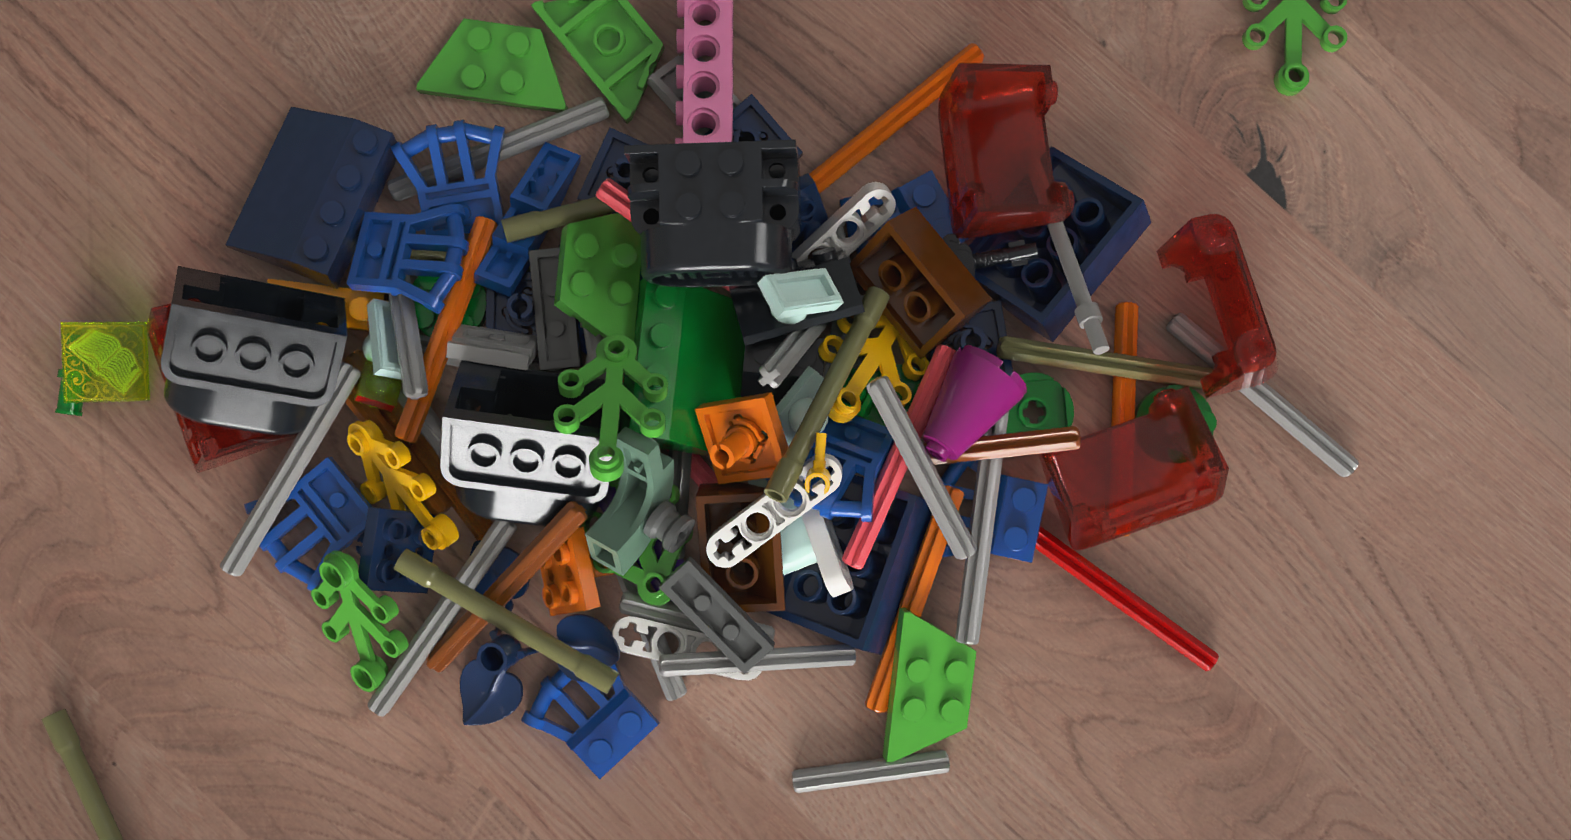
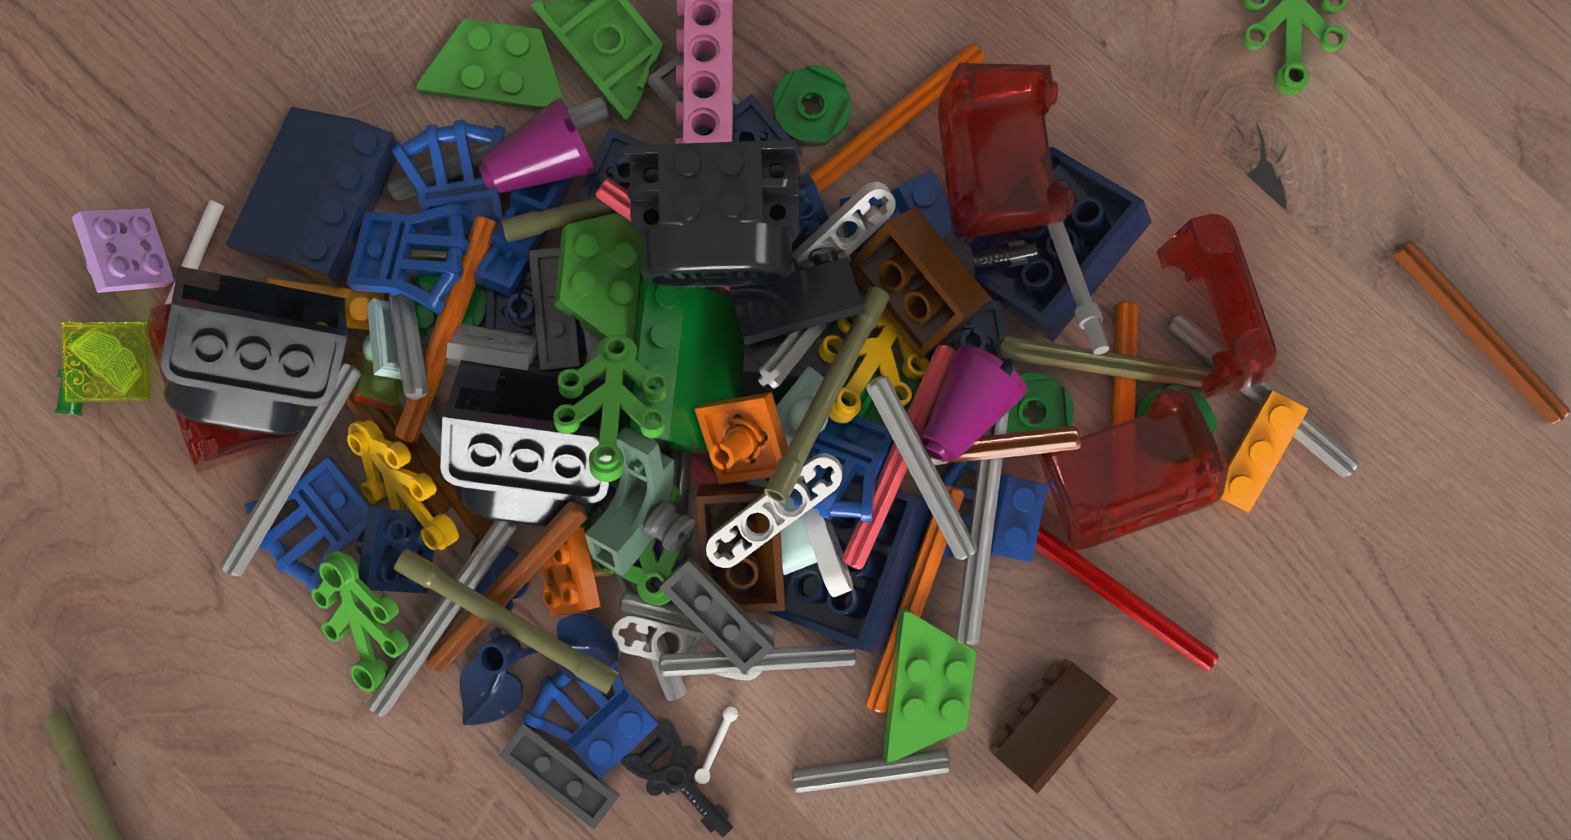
light aqua tile [757,268,844,324] -> none
yellow hand [805,432,831,494] -> none
none -> lavender plate [72,208,175,293]
none -> white bar [163,200,225,311]
none -> magenta cone [478,98,595,193]
none -> dark grey plate [499,723,620,829]
none -> black piece [621,719,733,838]
none -> white hinge [694,706,738,784]
none -> green plate [773,65,851,146]
none -> reddish brown slope [989,659,1118,794]
none -> light orange plate [1211,389,1309,513]
none -> dark orange axle [1394,240,1570,424]

